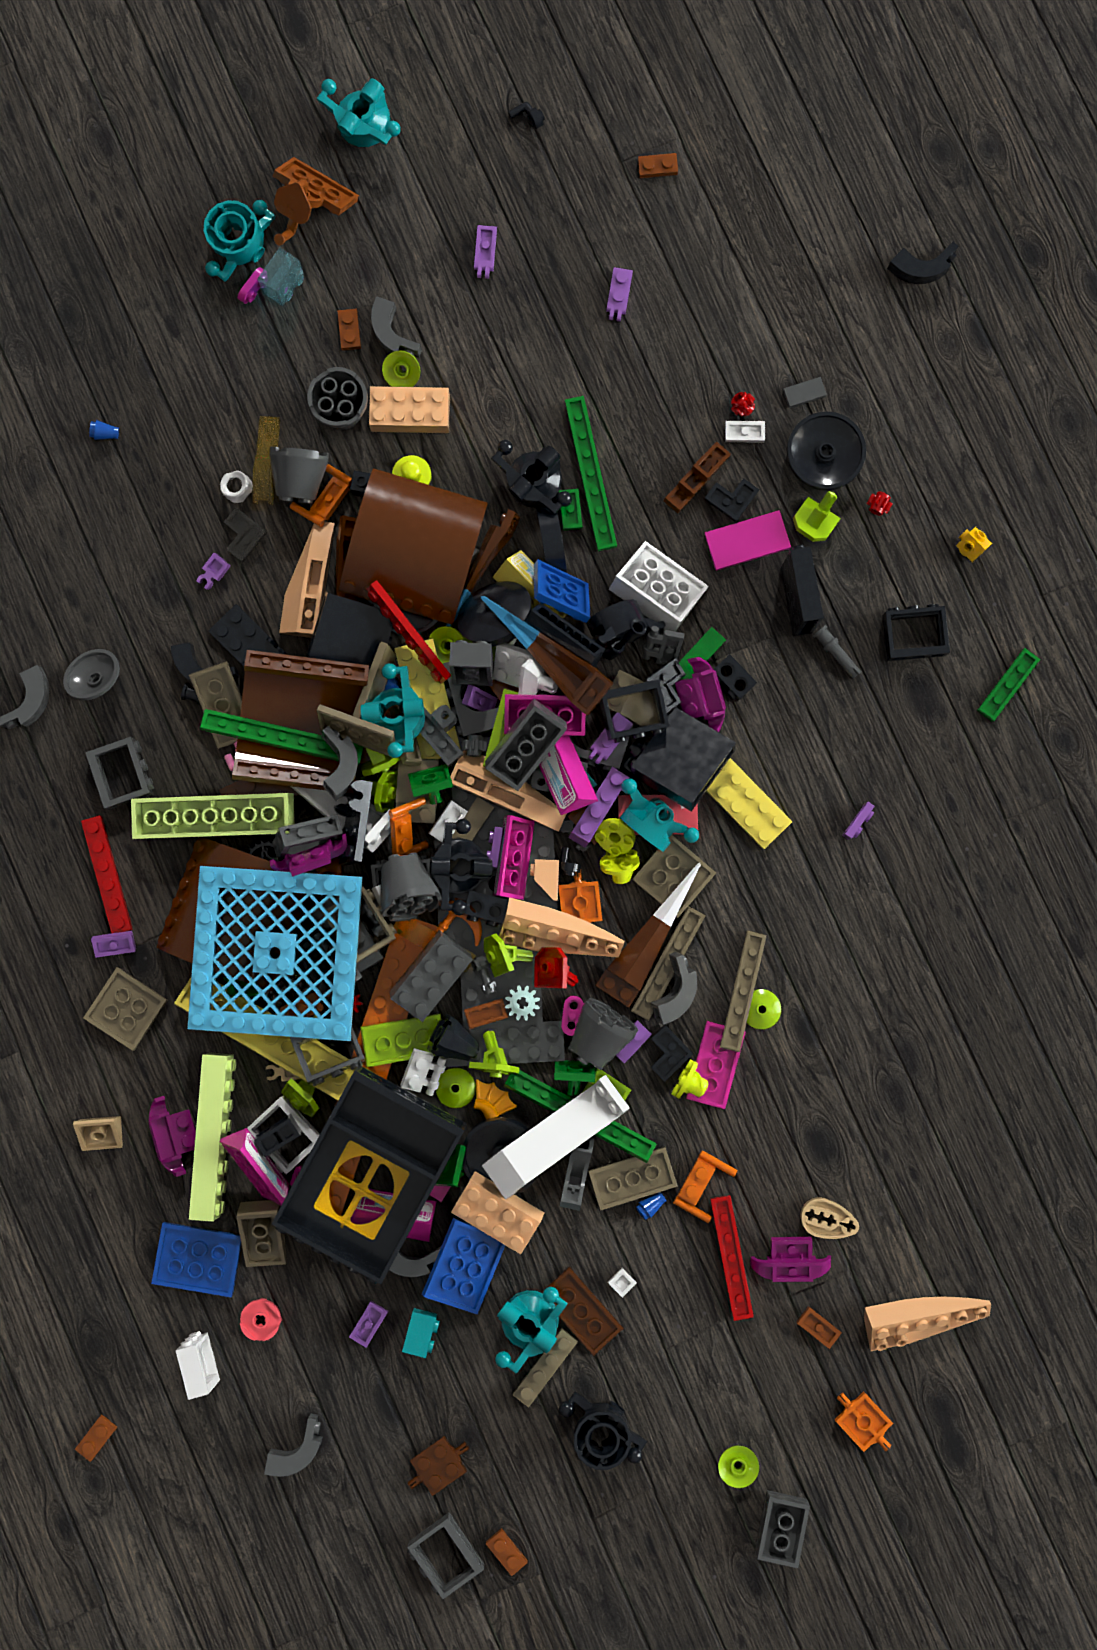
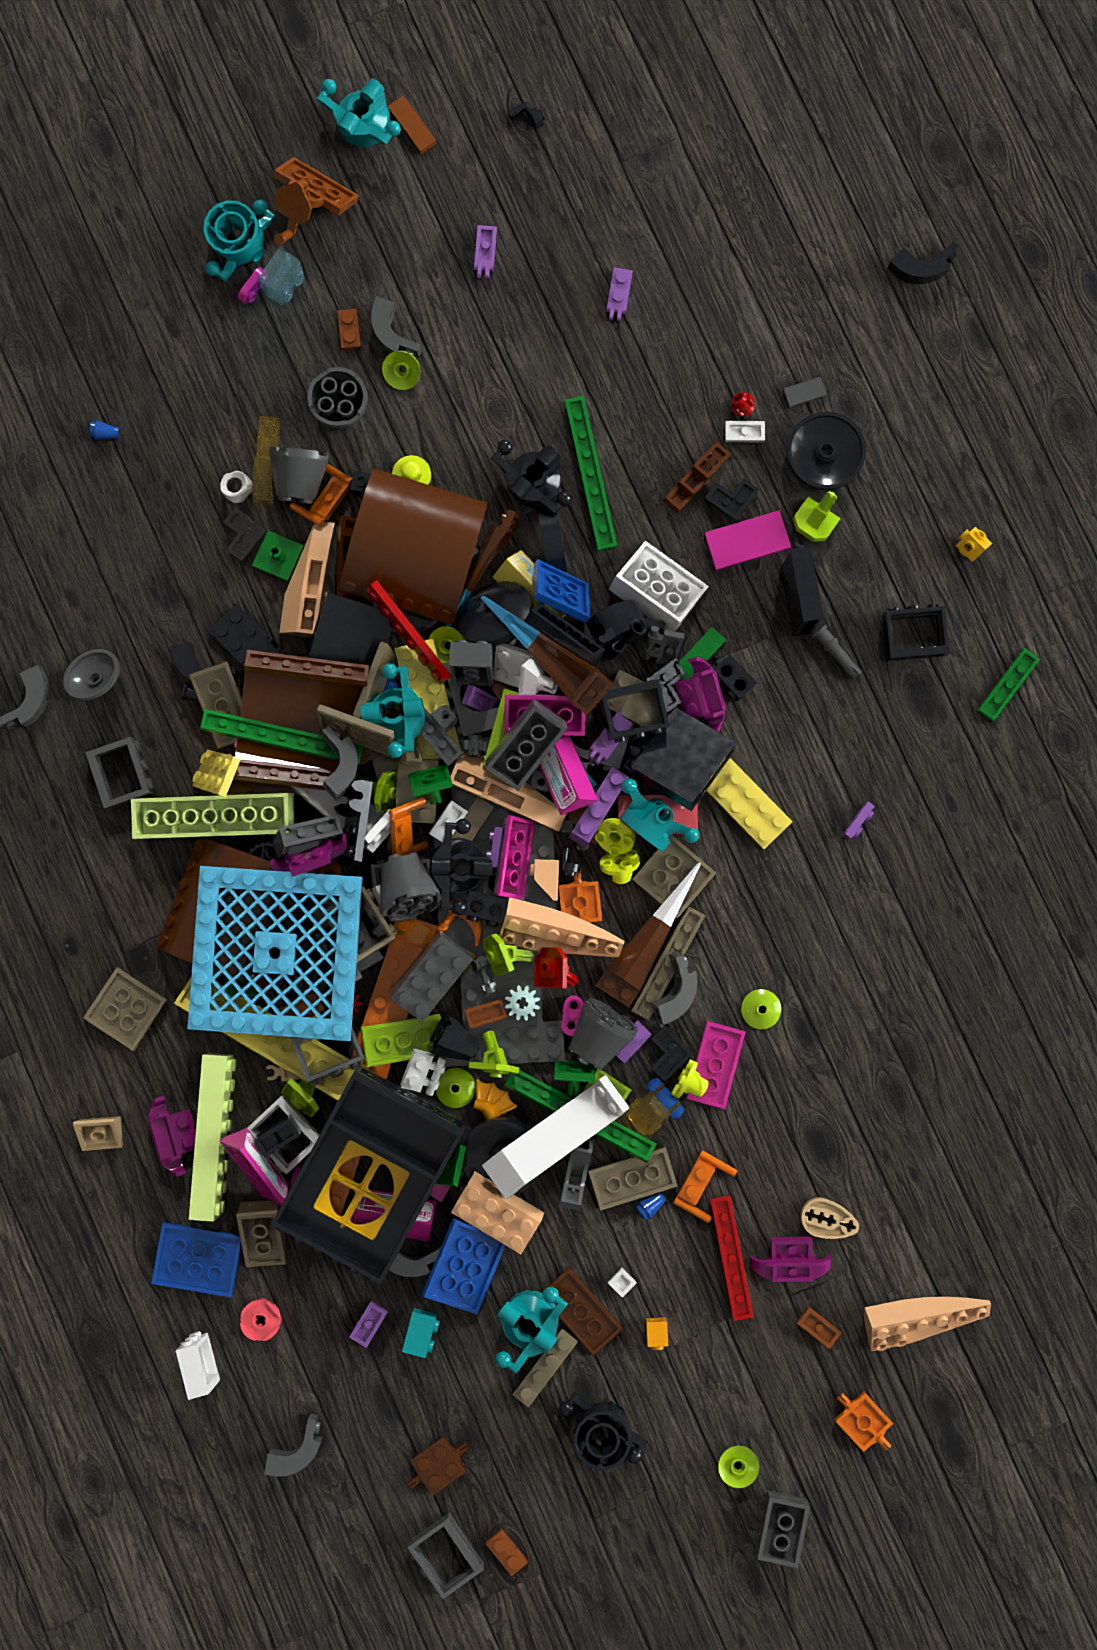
dark orange plate [75,1415,117,1462] -> none
red plate [81,815,133,933] -> none
medium lavender plate [91,931,136,958] -> none
medium lavender plate [197,553,231,590] -> none
lime piece [360,748,400,776] -> none
light nougat brick [369,386,450,433] -> none
green plate [559,489,583,531] -> none
dark orange plate [638,153,678,178] -> none
dark tan tile [719,931,767,1052] -> none
red gear [867,491,893,516] -> none
none -> light yellow plate [192,750,241,797]
none -> green tile [252,530,304,582]
none -> dark orange tile [388,96,437,154]
none -> clear yellow piece [626,1078,685,1136]
none -> light orange brick [646,1317,668,1350]

